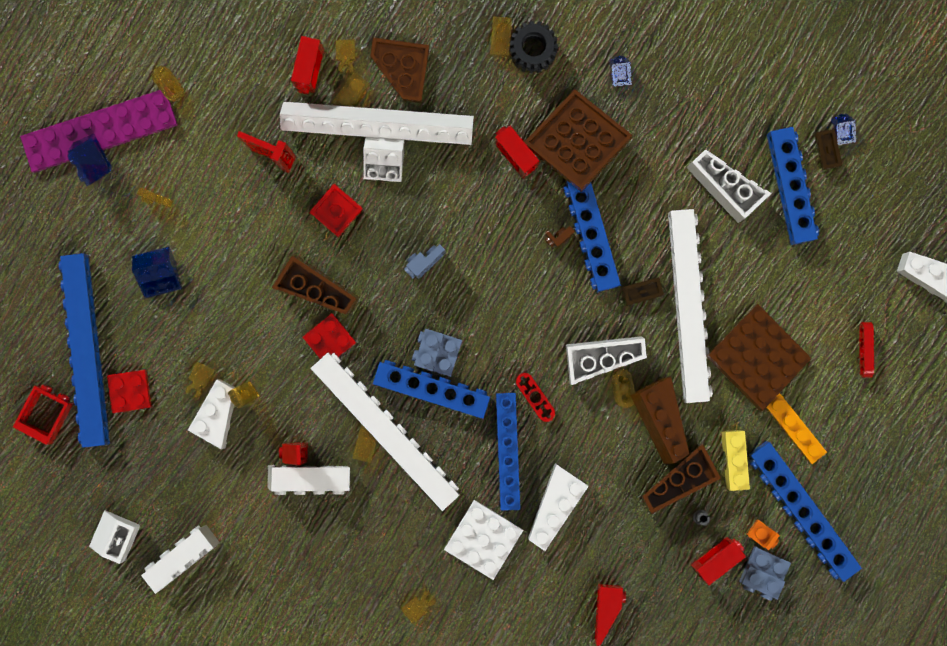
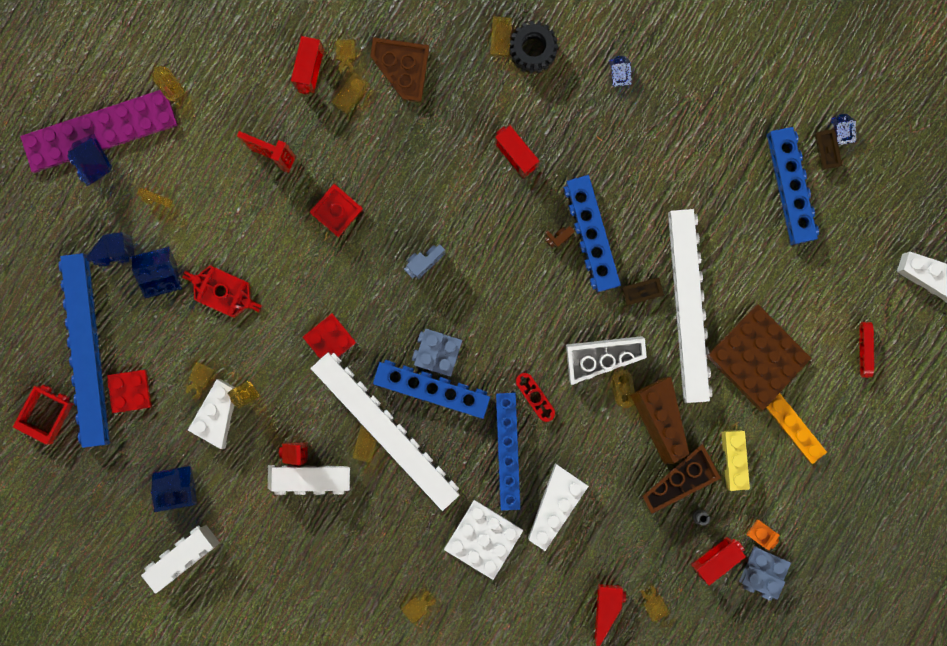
white slope [89,510,140,564] -> none
reddish brown wedge [272,255,360,314] -> none
white brick [280,102,474,145] -> none
white slope [364,137,404,182] -> none
reddish brown plate [524,90,633,192] -> none
white wedge [686,150,772,223] -> none
blue brick [747,441,862,582] -> none
none -> clear blue slope [86,232,135,267]
none -> clear blue slope [151,466,198,512]
none -> red plate [182,265,262,318]
none -> clear yellow plate [640,585,670,622]

